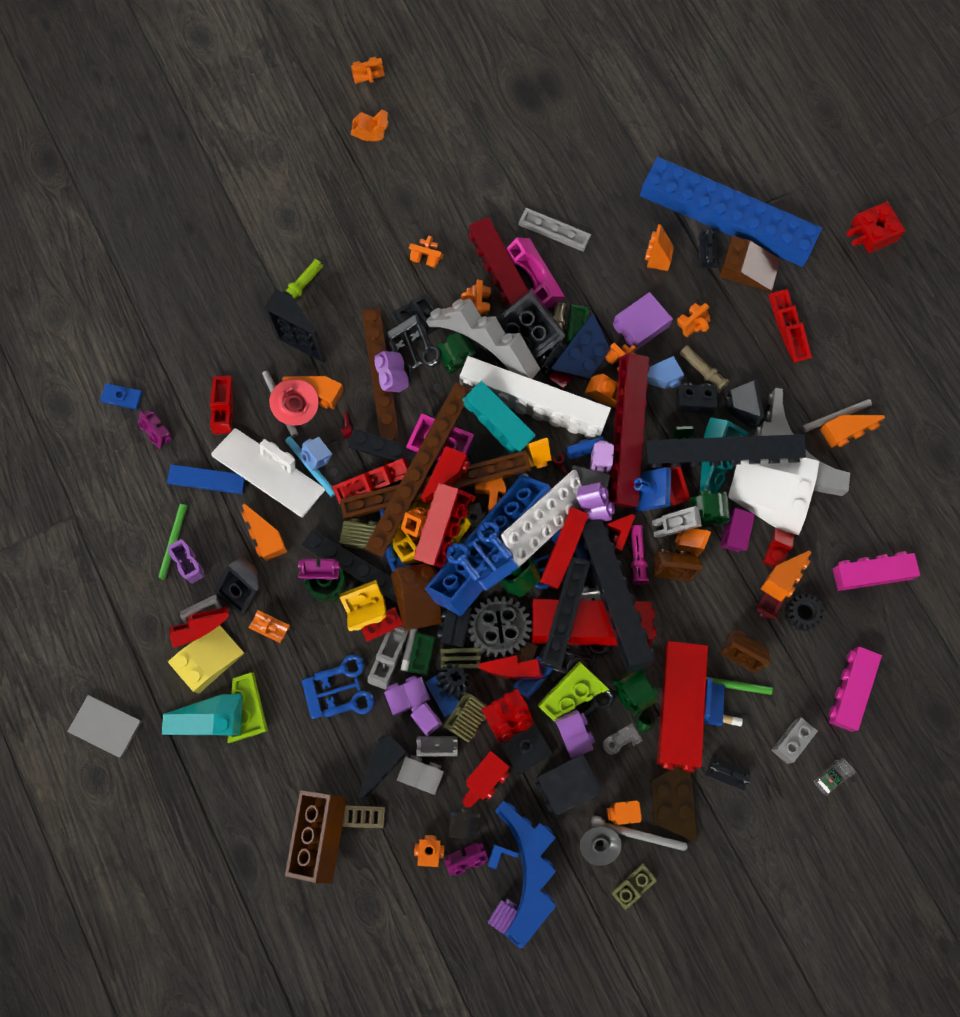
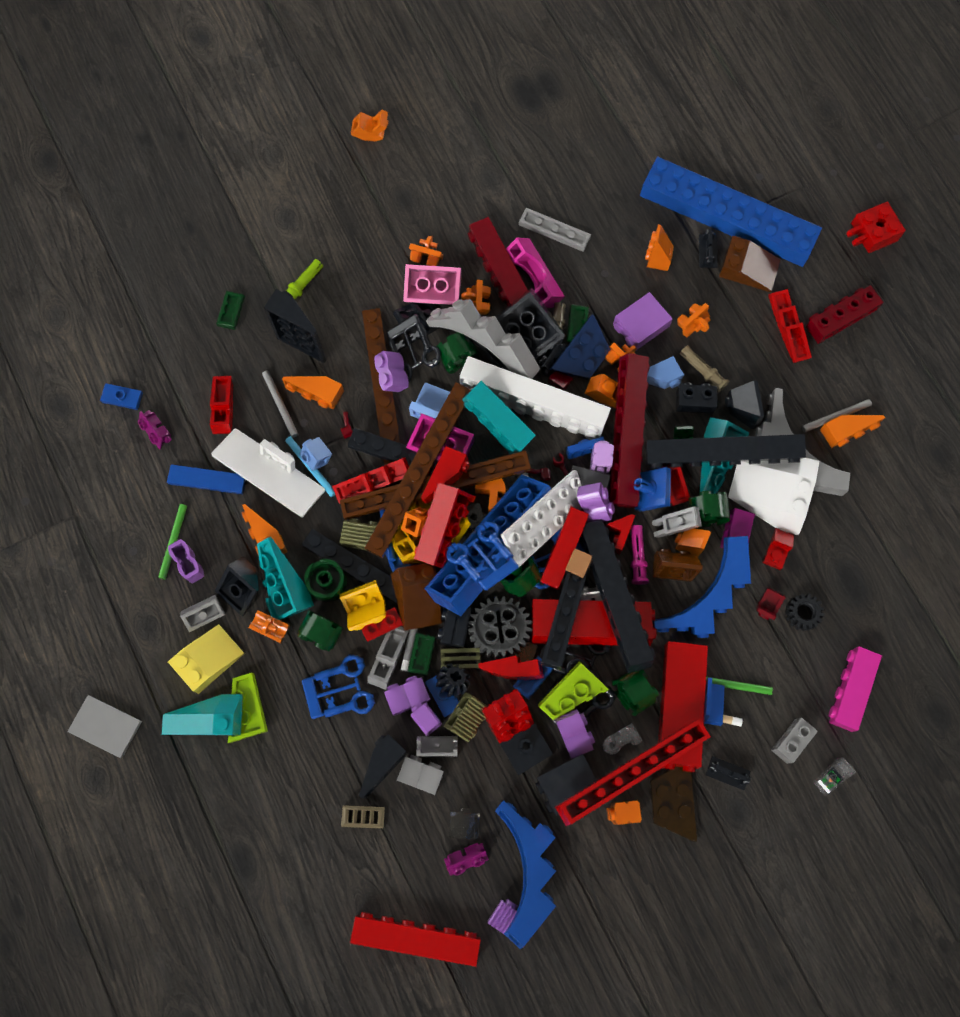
red slope [169,607,229,648] -> none
coral hat [269,380,318,426] -> none
reddish brown brick [285,790,347,884] -> none
magenta hinge [298,558,340,580] -> none
orange hips [351,57,385,84] -> none
orange brick [414,835,444,867] -> none
red hinge [462,751,510,808] -> none
blue panel [488,844,519,869] -> none
light orange slope [524,438,551,469] -> none
dark grey dish [580,825,621,866] -> none
light grey piece [590,815,688,851] -> none
olive slope [611,863,657,910] -> none
dark green hinge [636,715,654,733] -> none
reddish brown slope [719,630,771,673] -> none
orange slope [761,551,811,602] -> none
dark pink brick [833,551,920,591] -> none
none -> dark green plate [216,291,245,330]
none -> teal wedge [257,537,314,620]
none -> dark green brick [297,610,344,652]
none -> red brick [350,912,481,967]
none -> bright pink slope [403,264,462,305]
none -> light blue bracket [409,383,450,419]
none -> dark red hand [527,468,551,481]
none -> red brick [555,719,711,826]
none -> medium nougat slope [565,549,592,578]
none -> blue arch [652,536,751,638]
none -> dark red brick [806,285,884,344]

